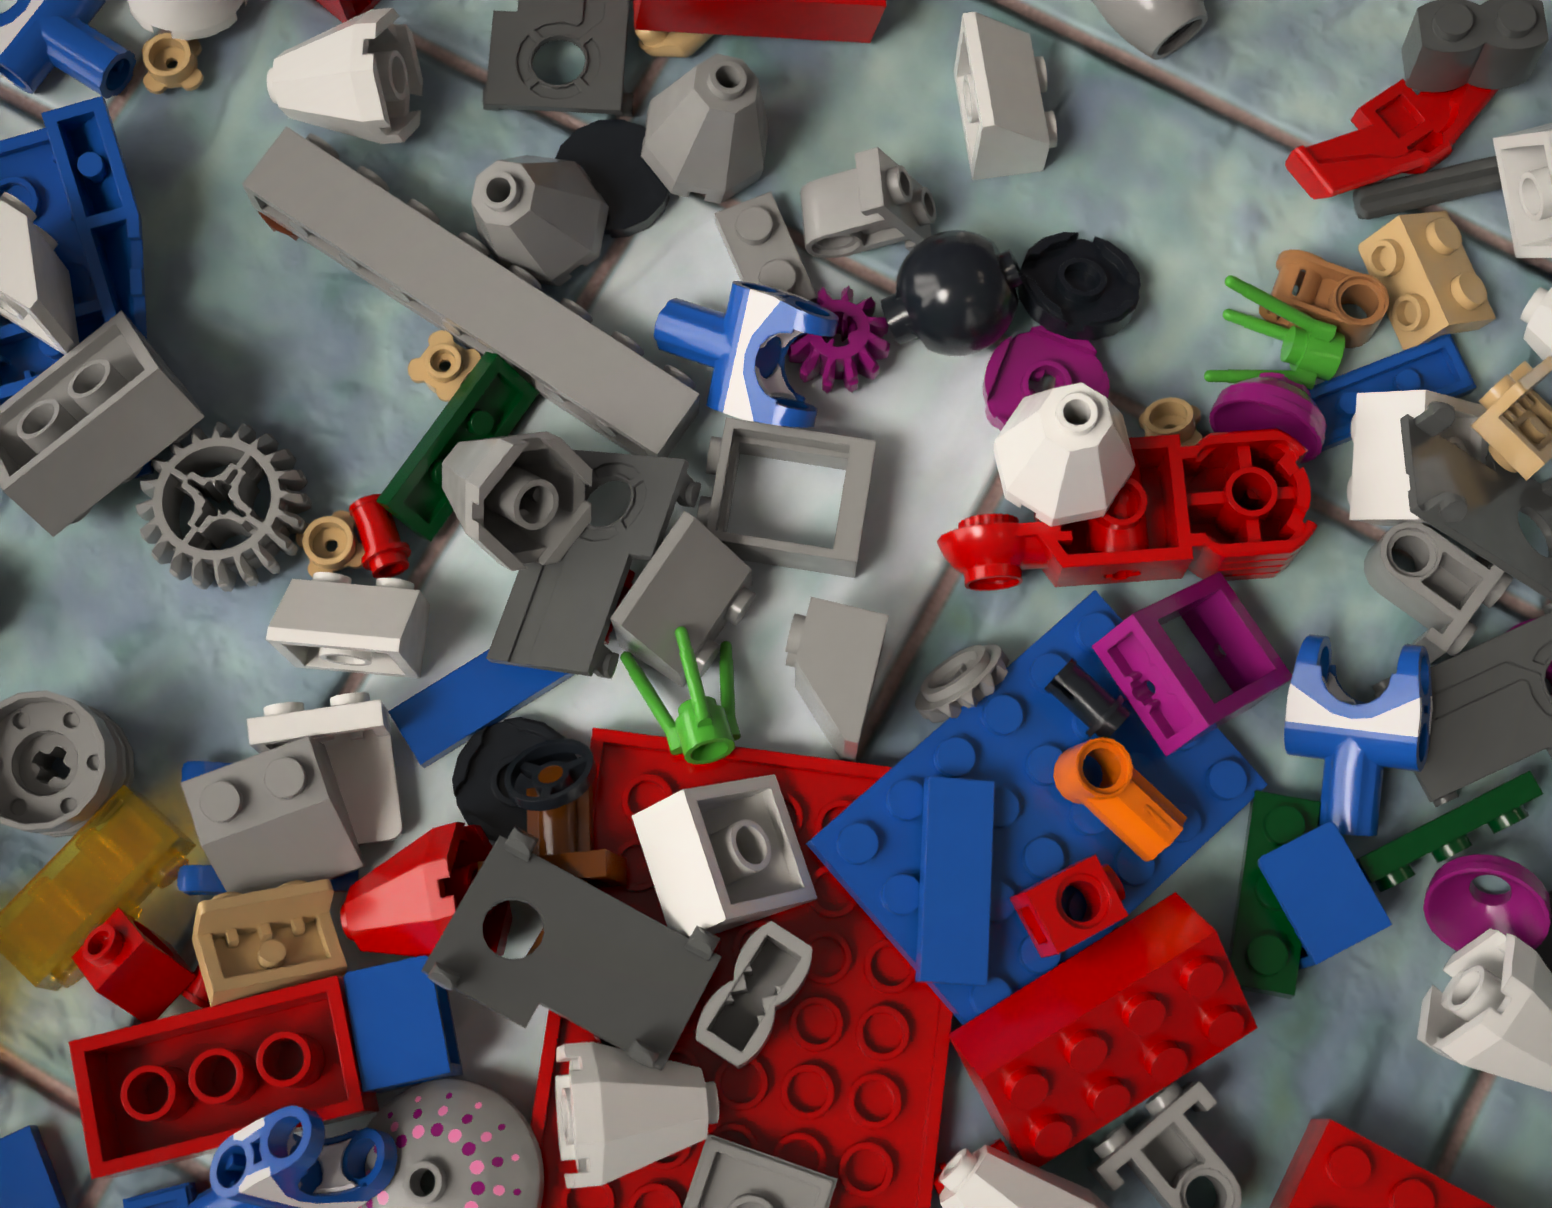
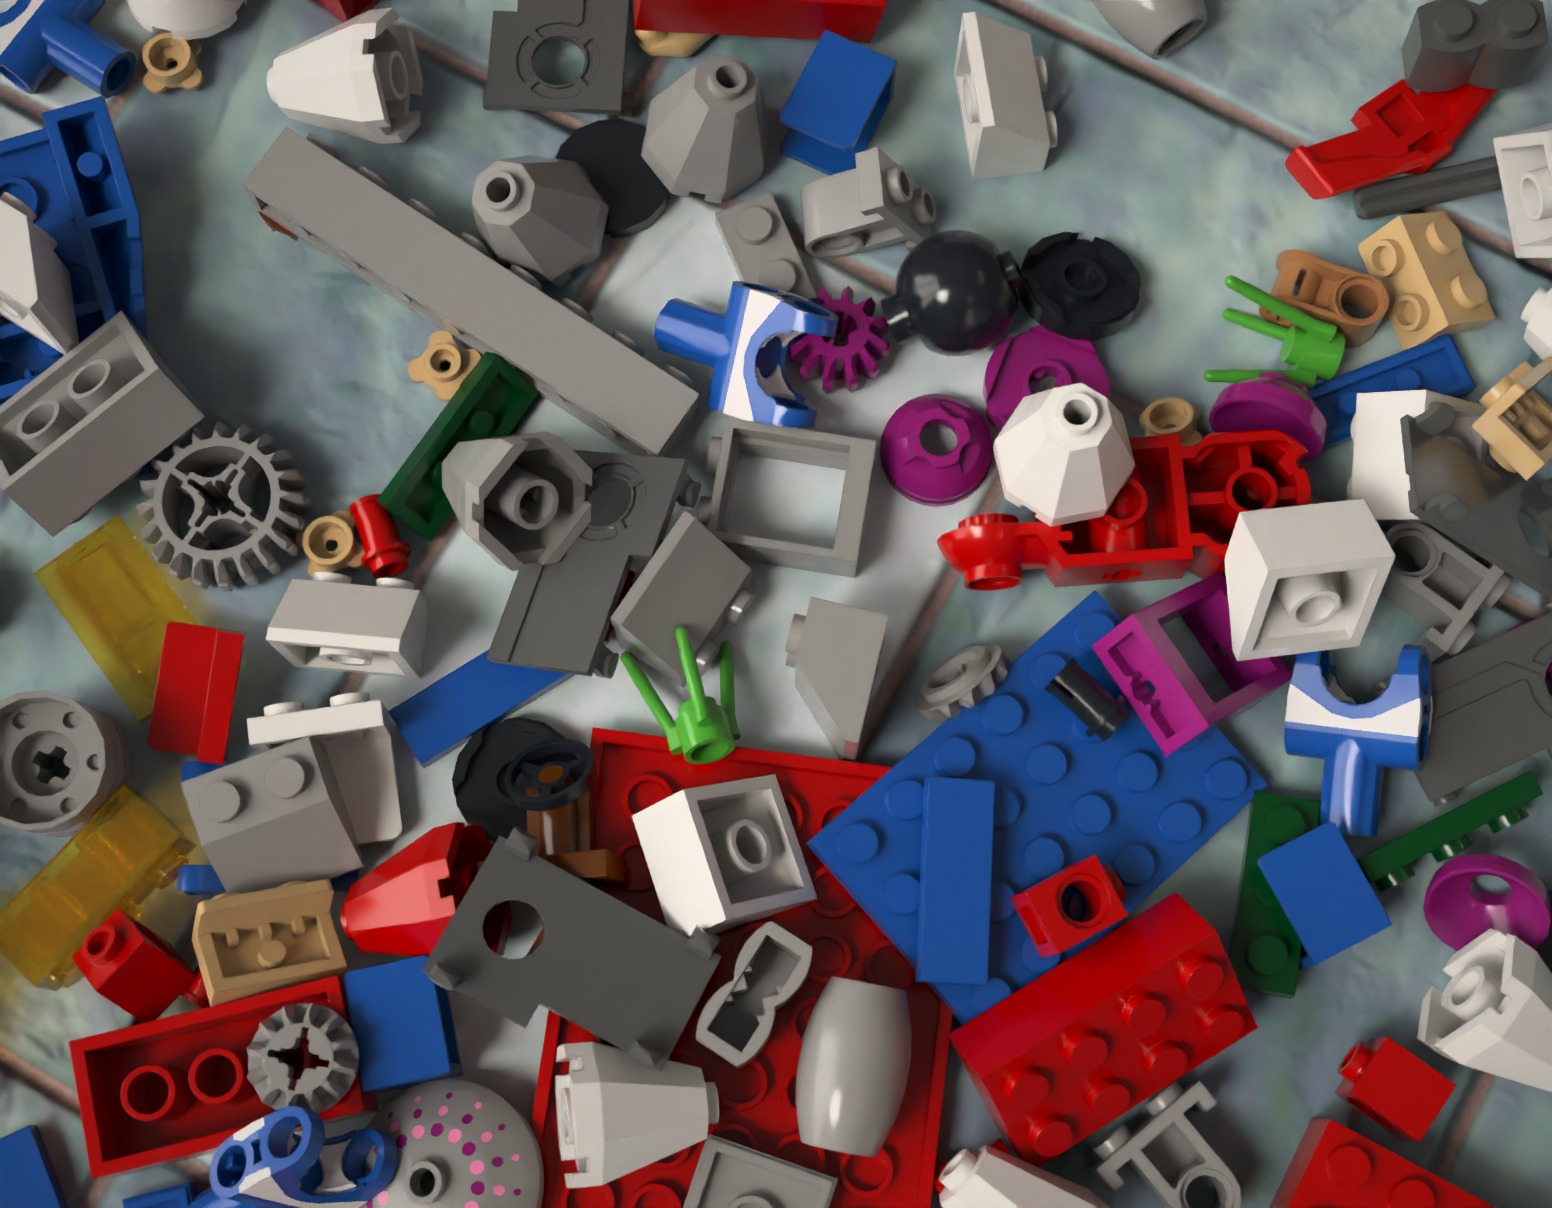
orange piece [1053,737,1187,862] -> none
none -> clear yellow piece [33,514,198,724]
none -> red panel [147,621,246,764]
none -> light grey gear [246,1003,359,1113]
none -> blue piece [780,29,897,176]
none -> light grey piece [795,976,912,1157]
none -> magenta piece [879,394,993,507]
none -> white slope [1224,498,1396,661]
none -> red brick [1334,1036,1457,1142]

